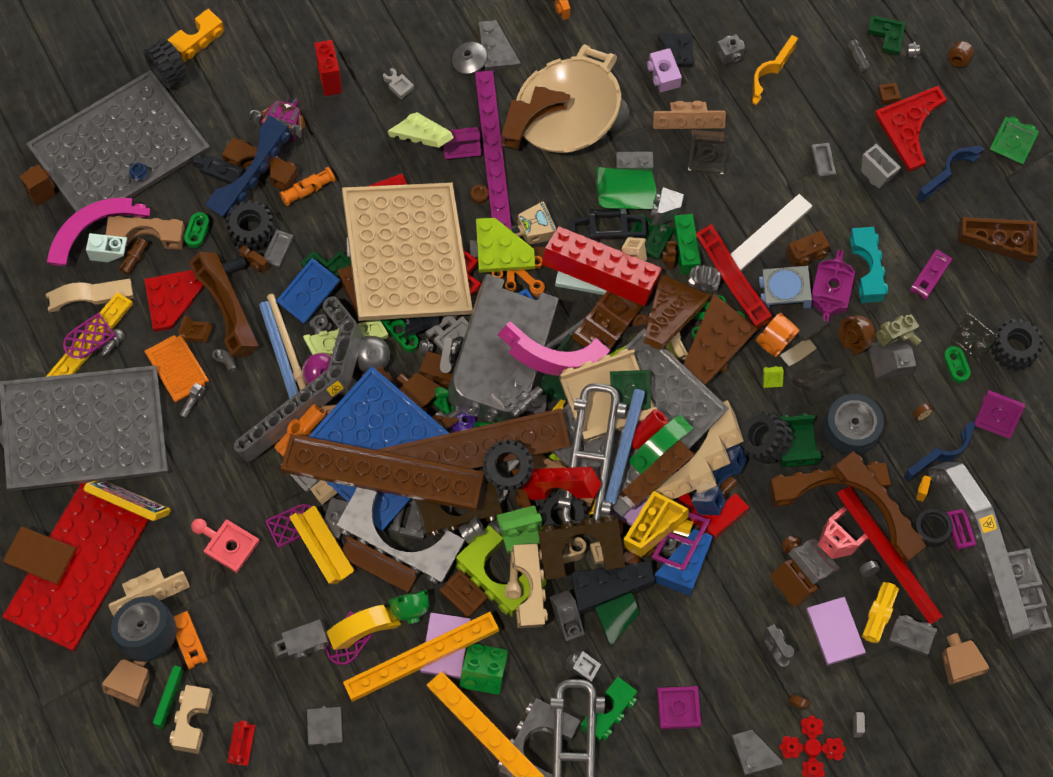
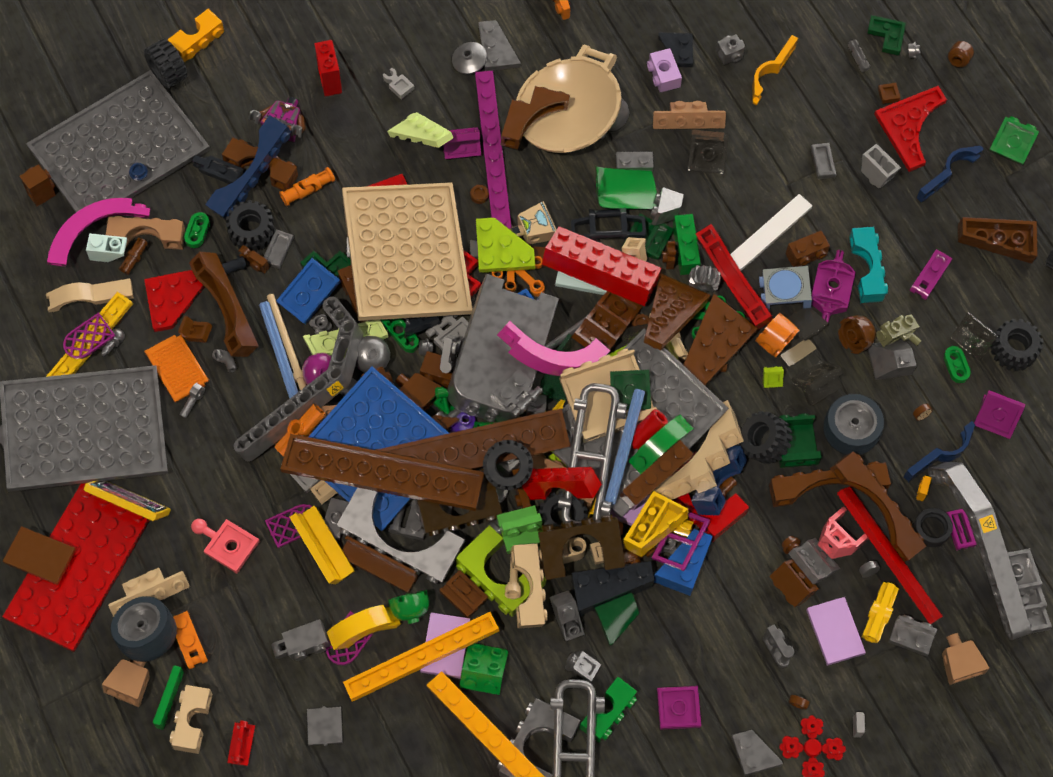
flat silver wheel [458,517,486,544] -> none

